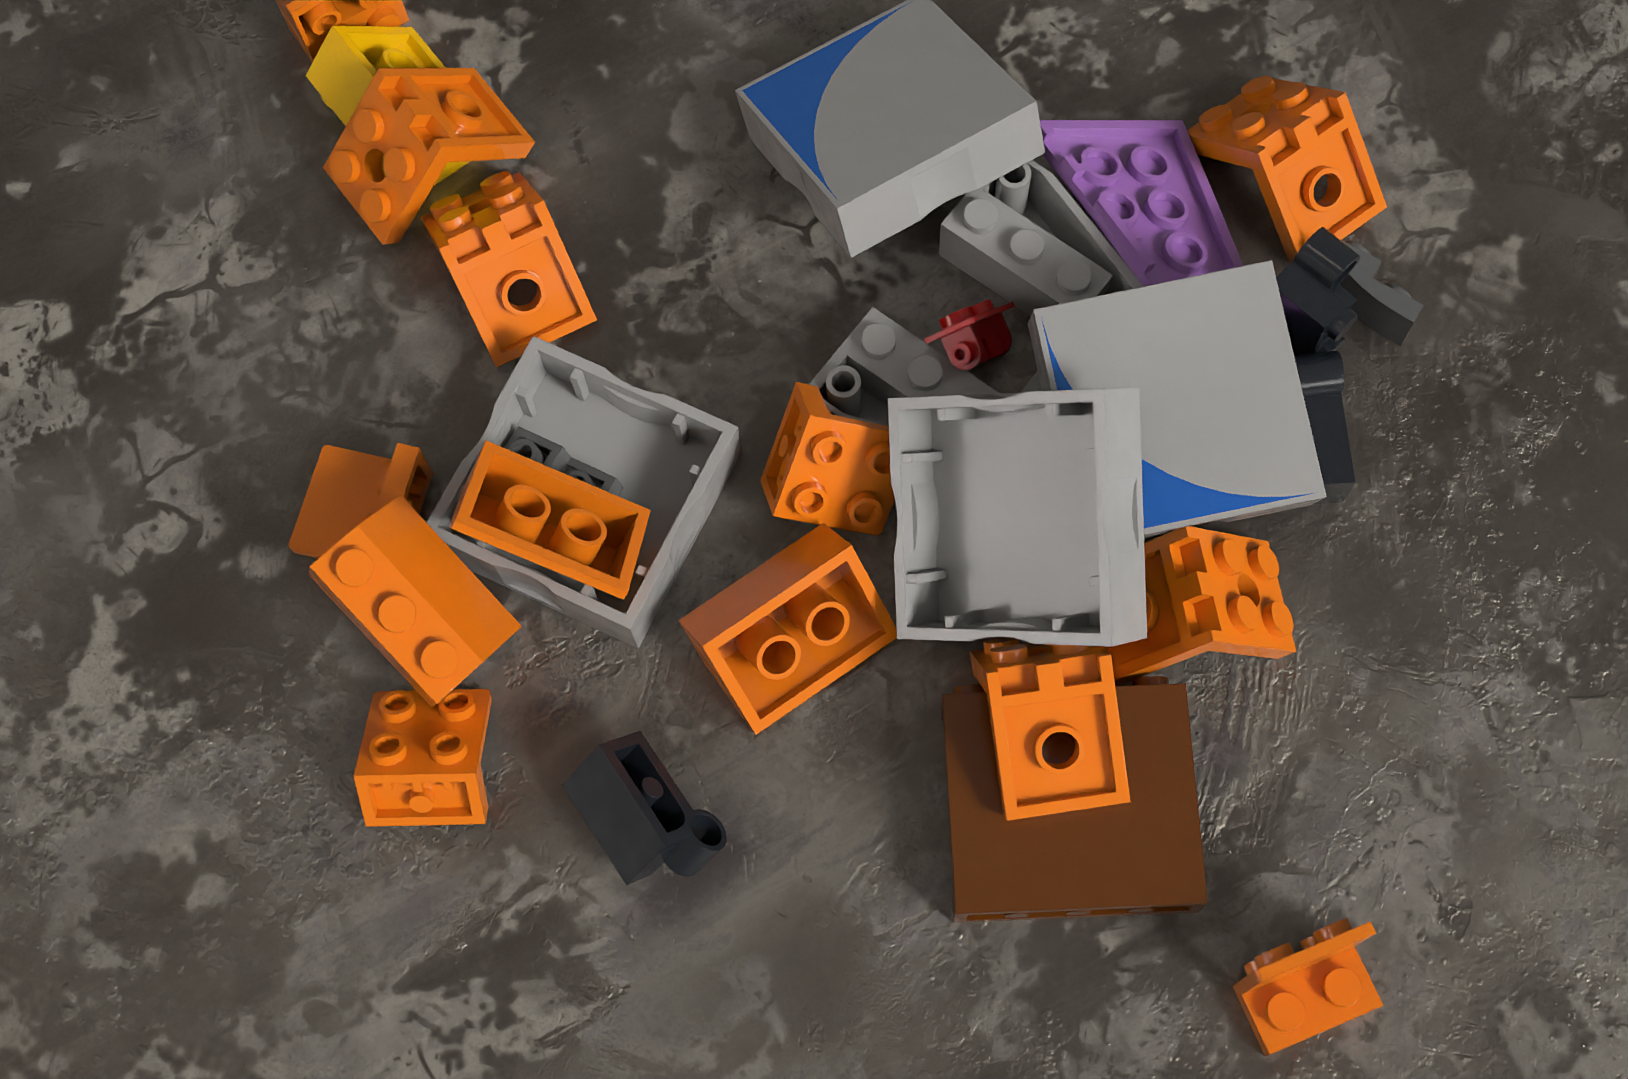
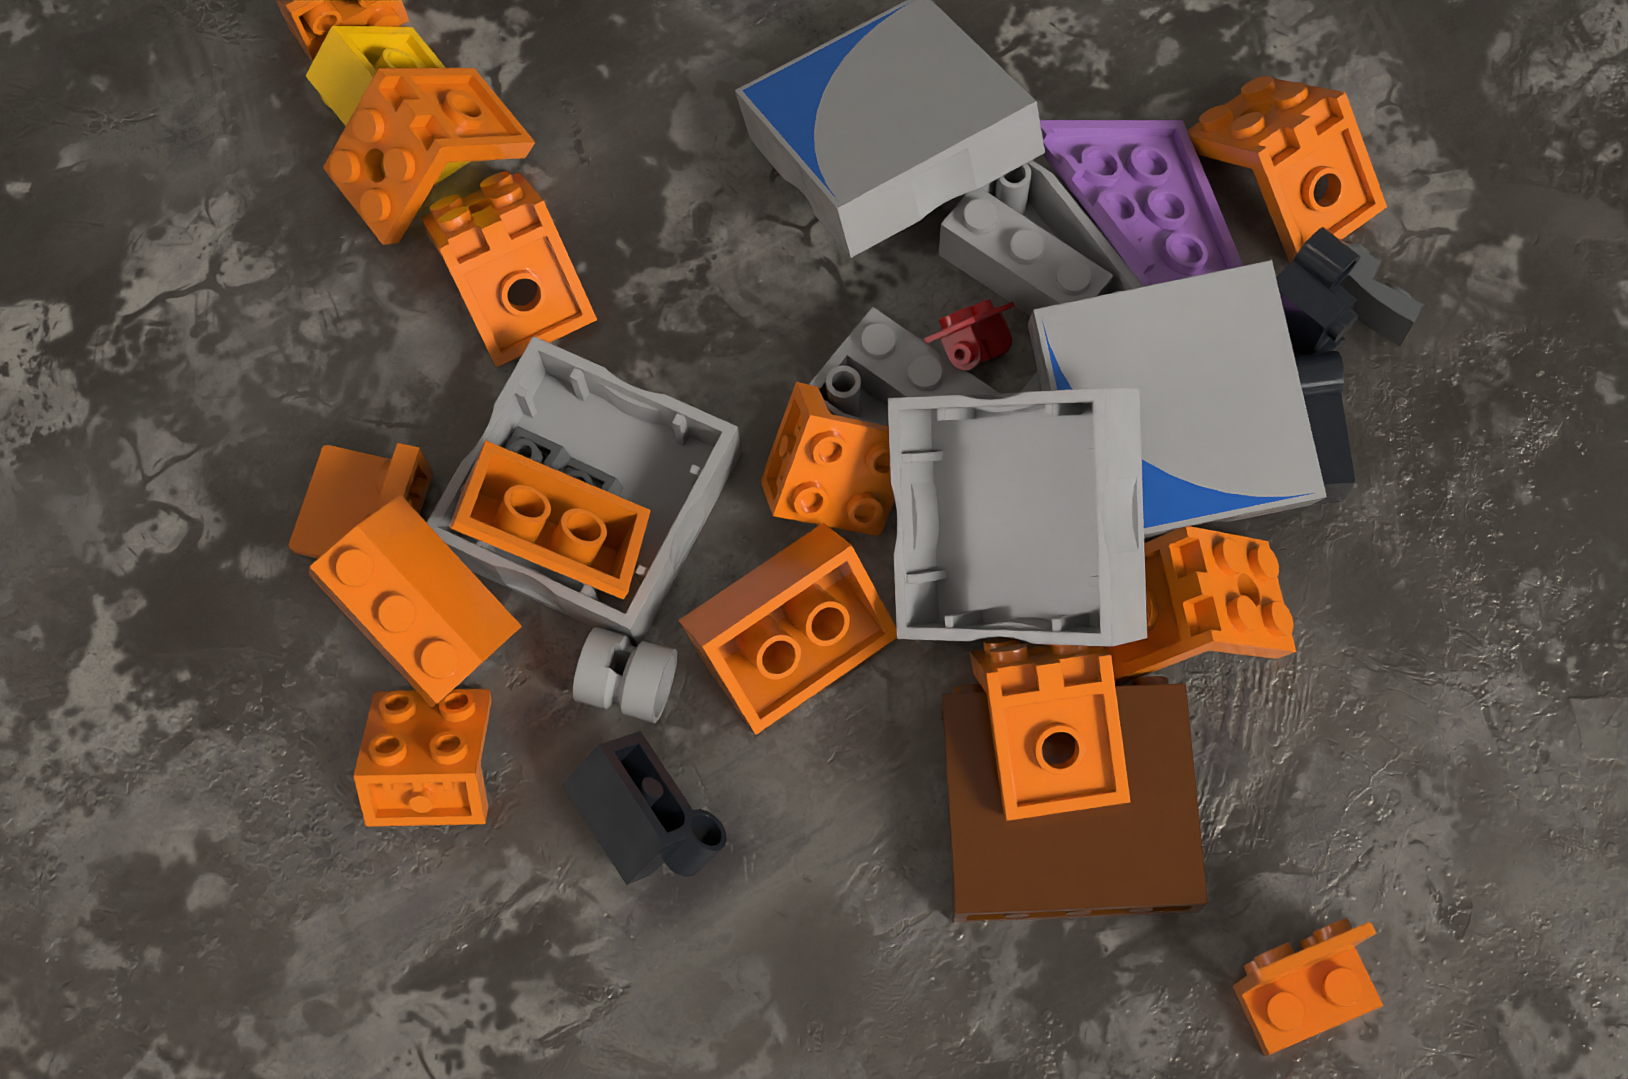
none -> light grey wheel [573,627,677,723]

